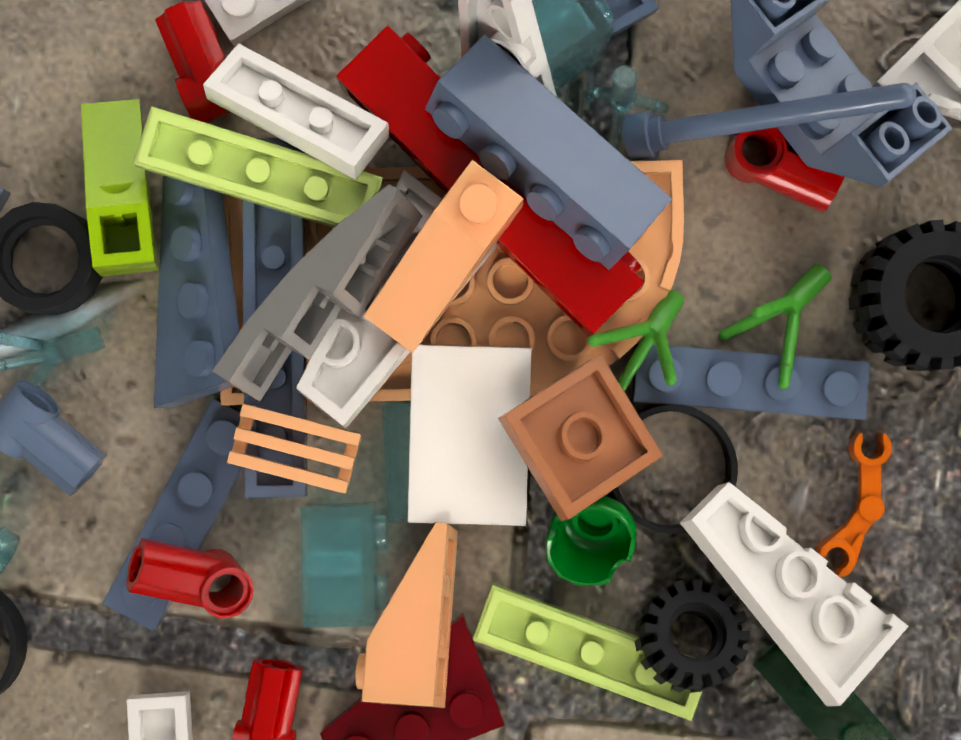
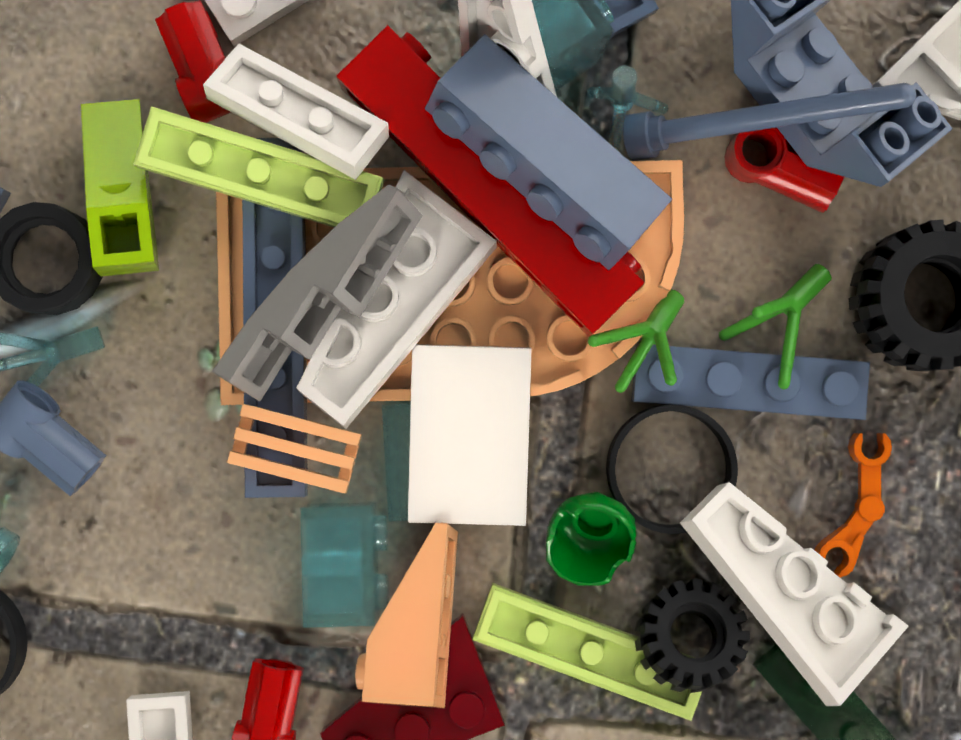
sand blue plate [102,398,244,631] -> none
red piece [126,538,254,618] -> none
sand blue wing [154,175,240,408] -> none
light nougat slope [364,160,523,353] -> none
nougat plate [498,354,663,521] -> none

